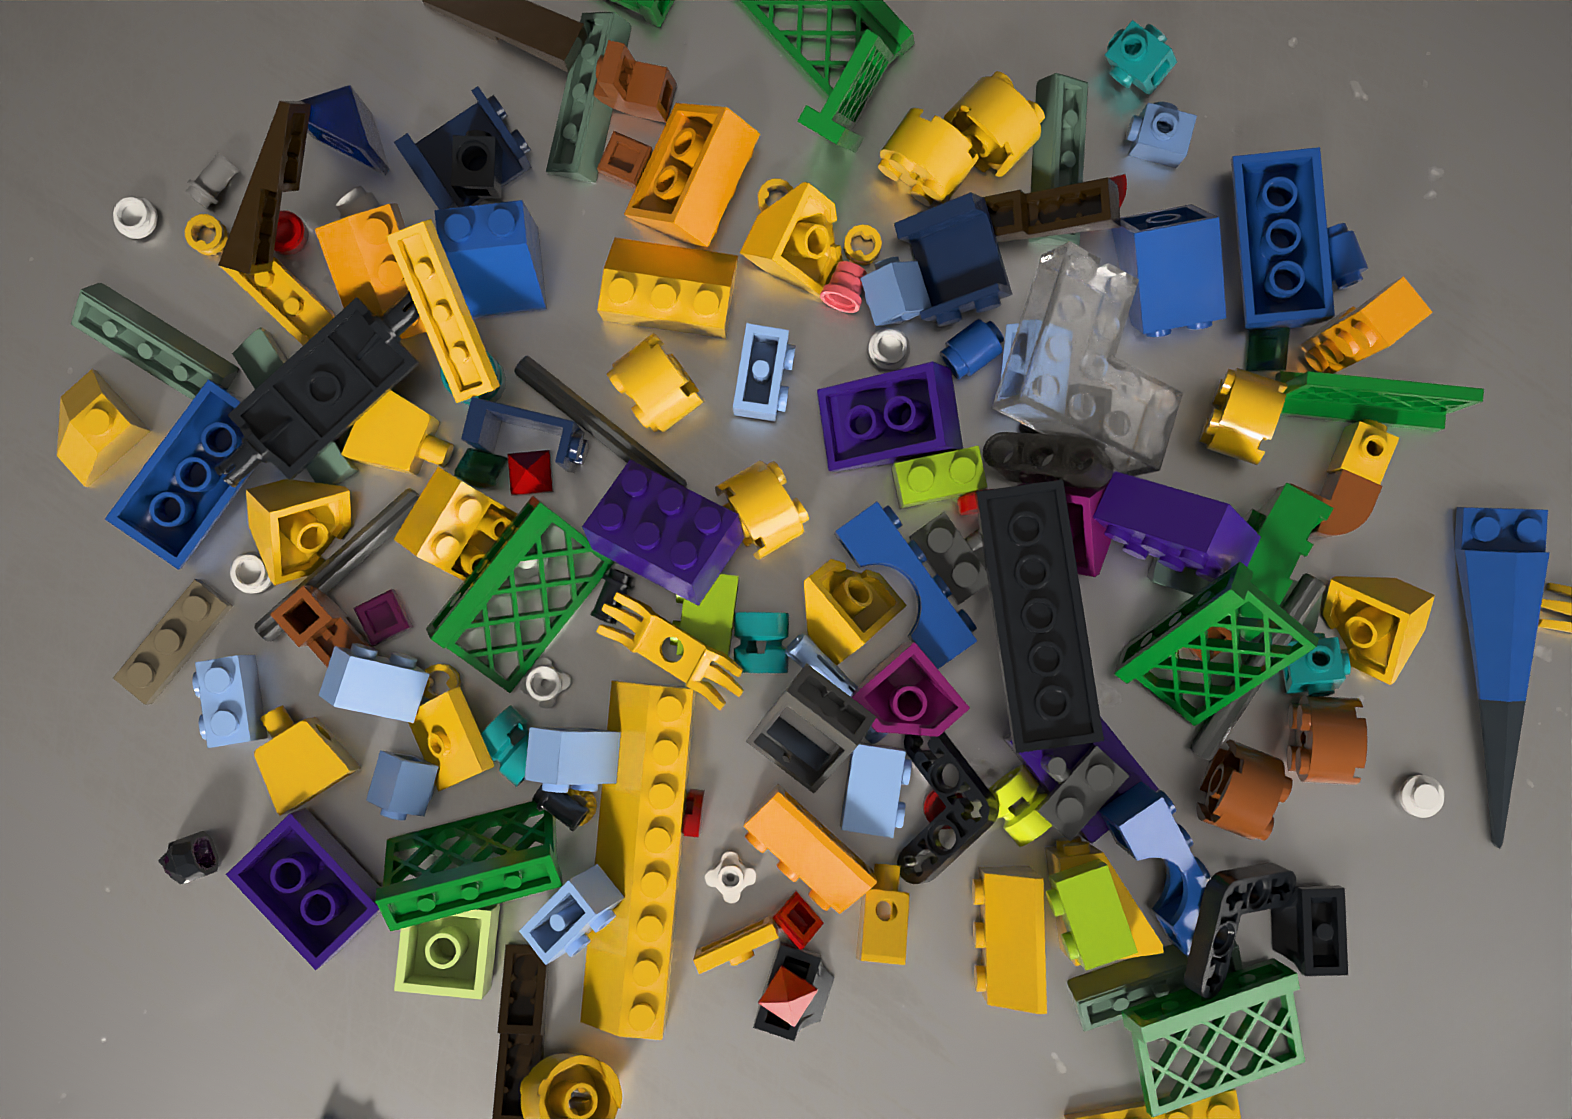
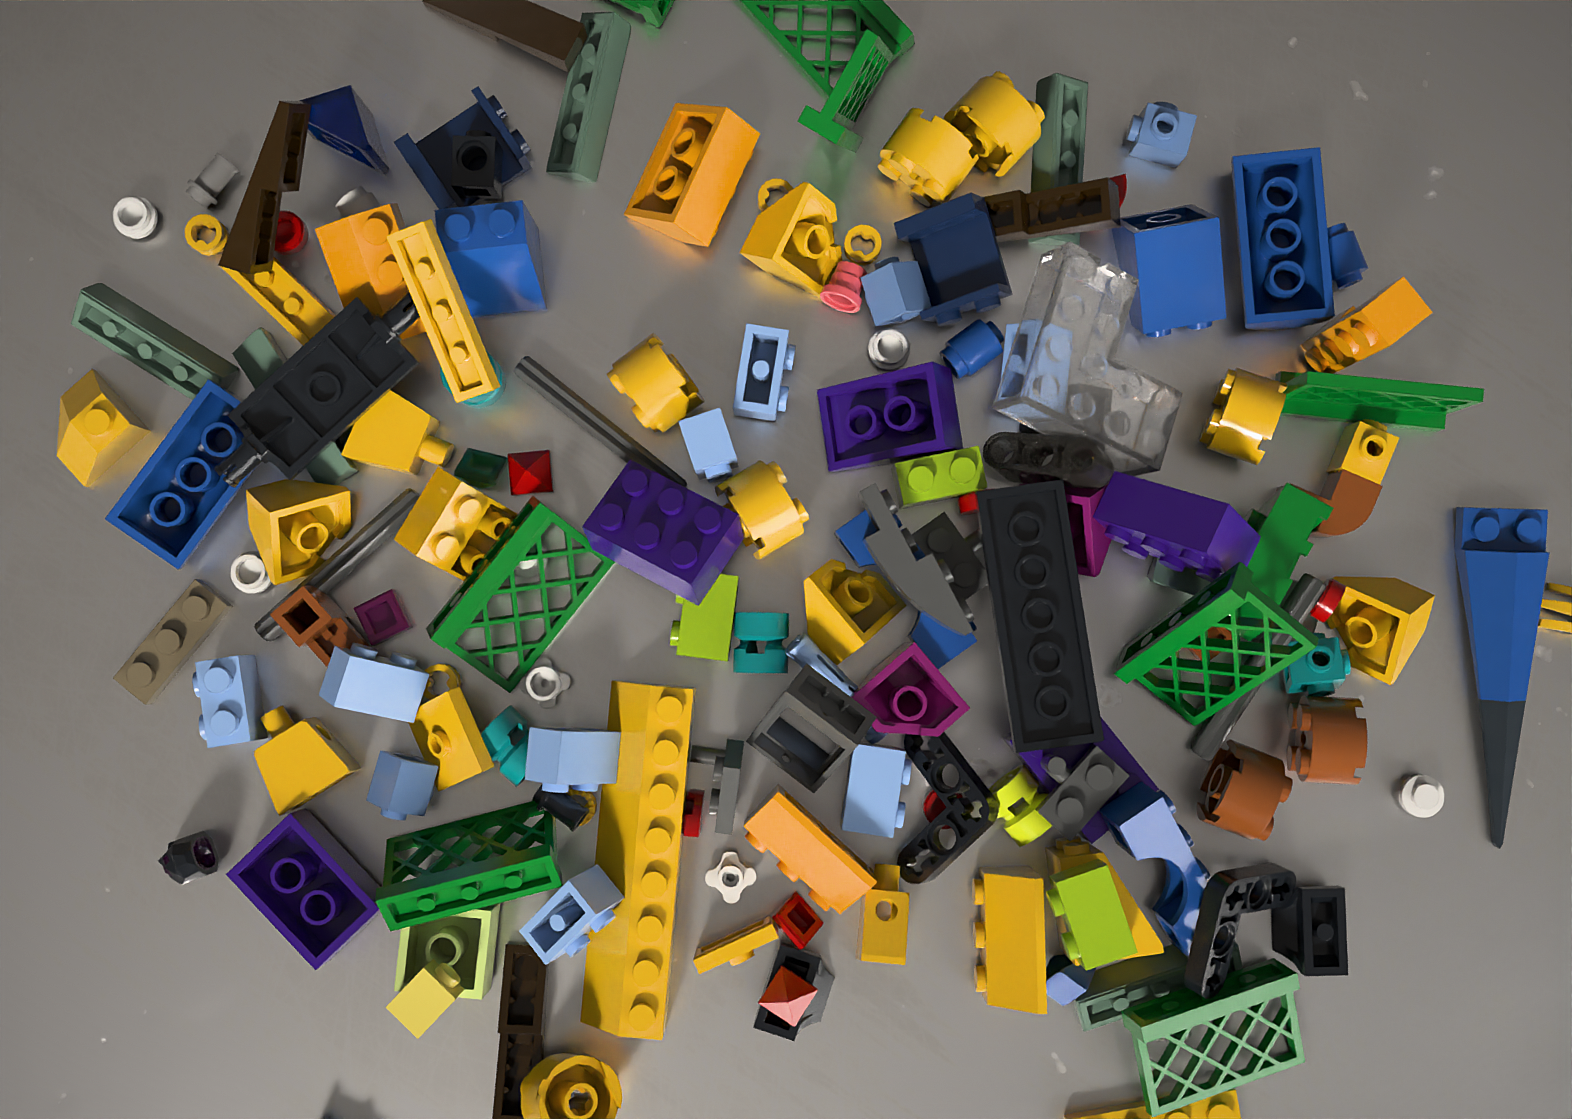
dark blue panel [461,397,589,473] -> none
black pin [590,568,635,625] -> none
dark orange brick [593,40,677,123] -> none
yellow piece [596,592,744,710] -> none
dark orange tile [597,131,653,188] -> none
yellow slope [597,237,738,339] -> none
teal brick [1105,20,1177,96] -> none
clear green slope [1246,327,1290,373] -> none
none -> light yellow brick [385,959,465,1039]
none -> light blue brick [678,408,739,483]
none -> dark grey plate [690,739,744,835]
none -> dark grey slope [858,483,974,636]
none -> slope [1046,954,1097,1006]
none -> red tile [1309,578,1346,623]

